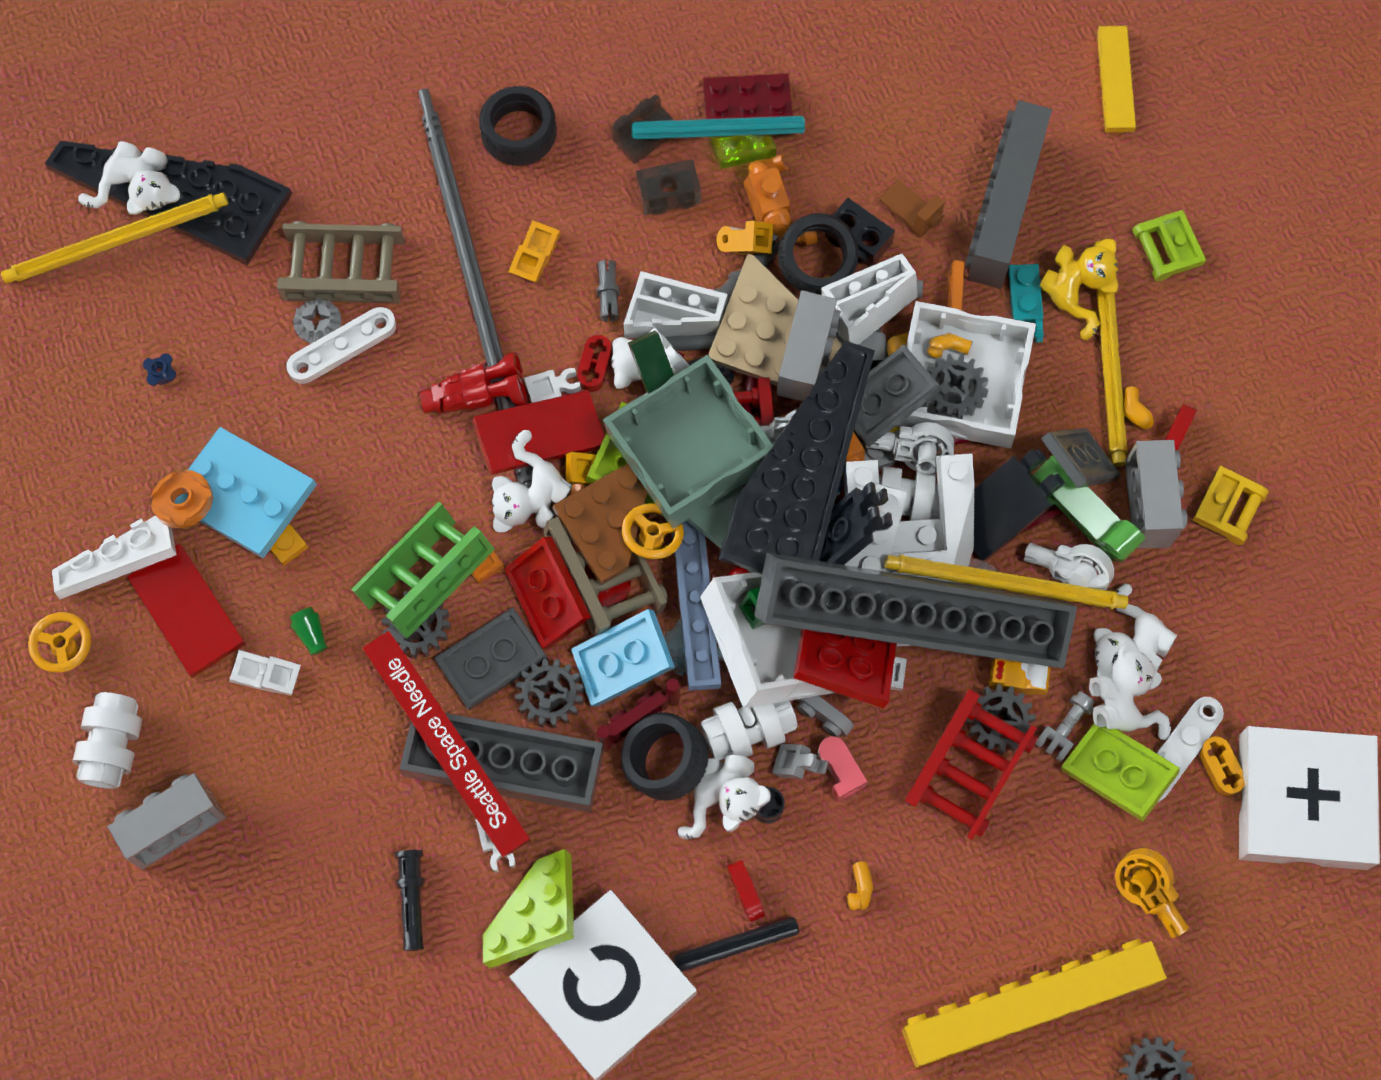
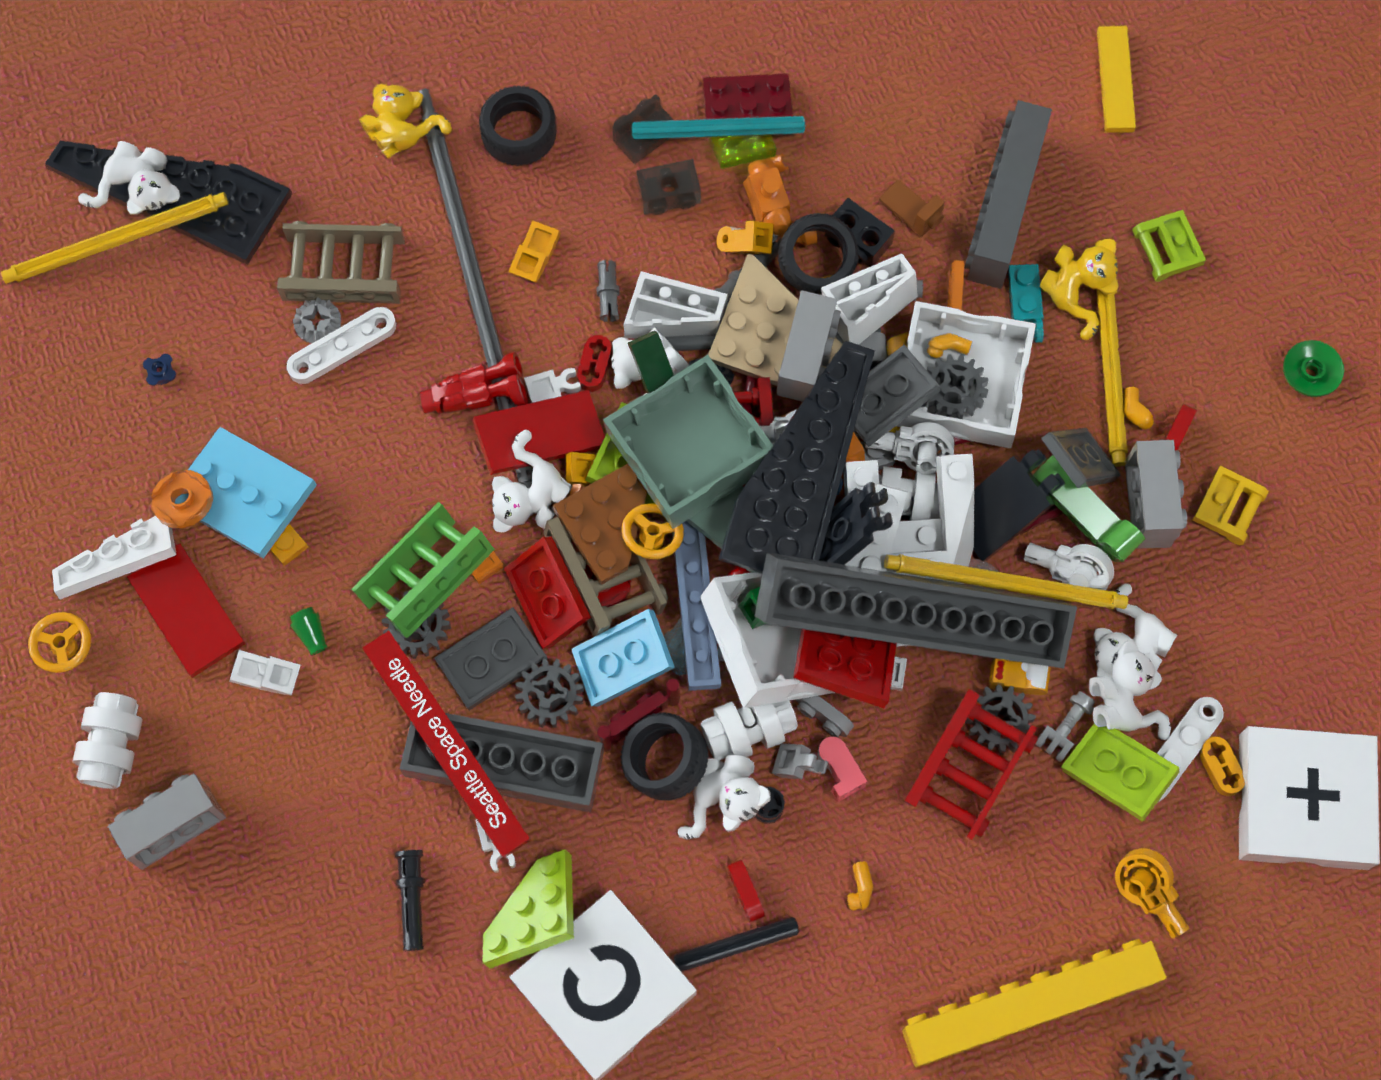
none -> yellow animal [359,84,452,159]
none -> green dish [1283,340,1344,397]

